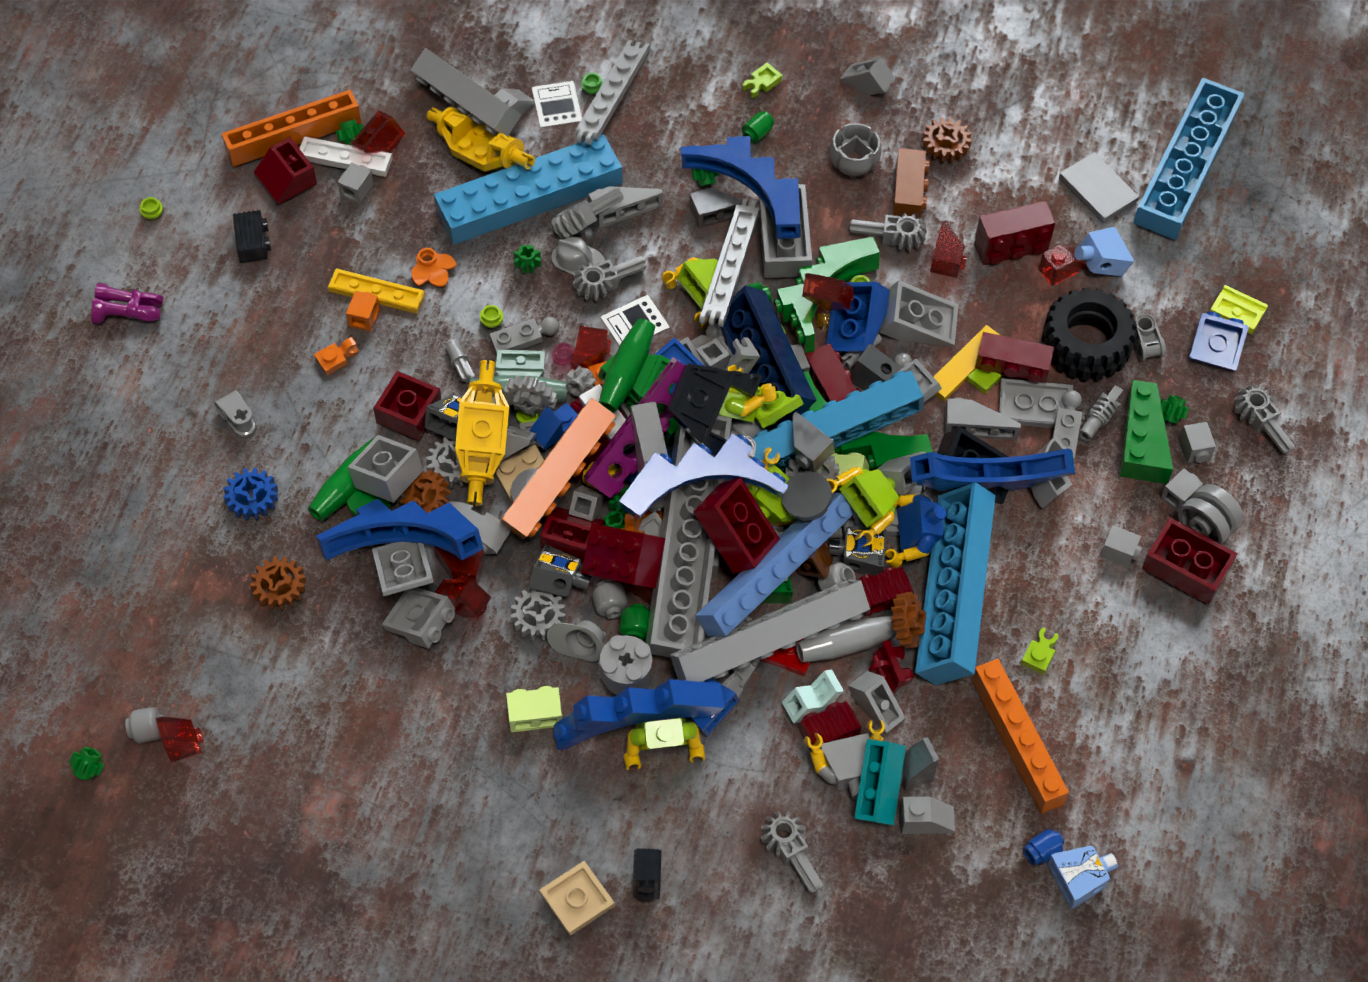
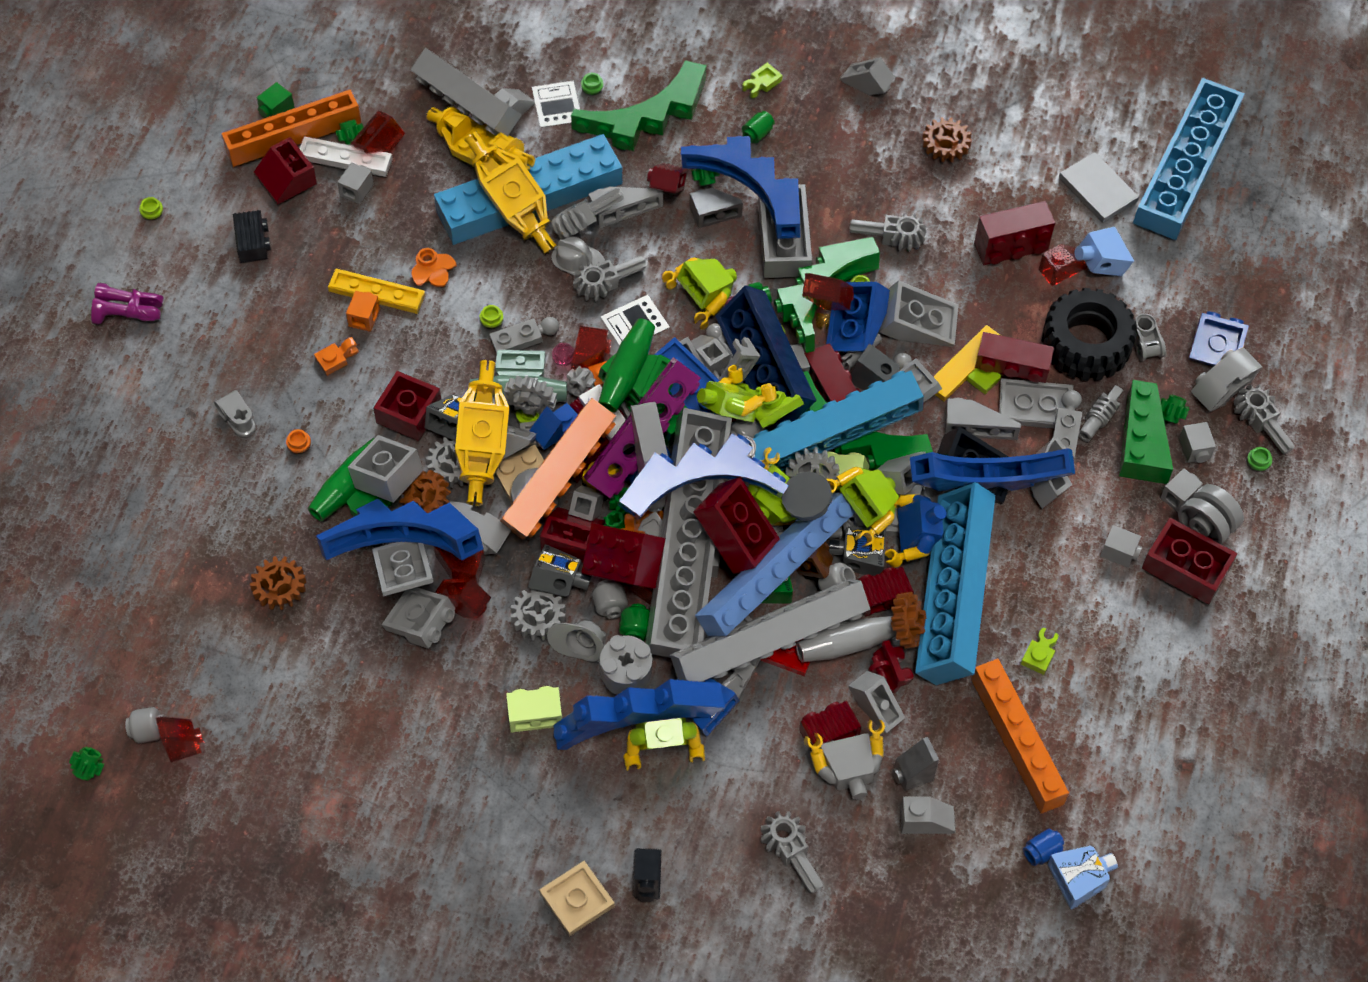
blue gear [223,468,278,520] -> none
light grey axle [444,339,474,383] -> none
green gear [513,244,542,274] -> none
light grey hinge [575,40,651,145] -> none
black wing [666,363,763,457] -> none
hinge [699,199,760,327] -> none
light aqua brick [782,670,844,724] -> none
flat silver slope [793,412,835,472] -> none
light grey piece [829,123,882,179] -> none
teal brick [854,739,906,825] -> none
brick [893,148,930,219] -> none
clear red slope [930,222,967,278] -> none
neon yellow plate [1210,285,1268,334] -> none
none -> green brick [257,82,295,118]
none -> orange plate [286,429,311,453]
none -> yellow plate [464,131,557,254]
none -> green arch [571,61,706,151]
none -> dark red brick [647,162,688,194]
none -> light grey brick [1191,347,1262,412]
none -> bright green plate [1247,447,1272,471]

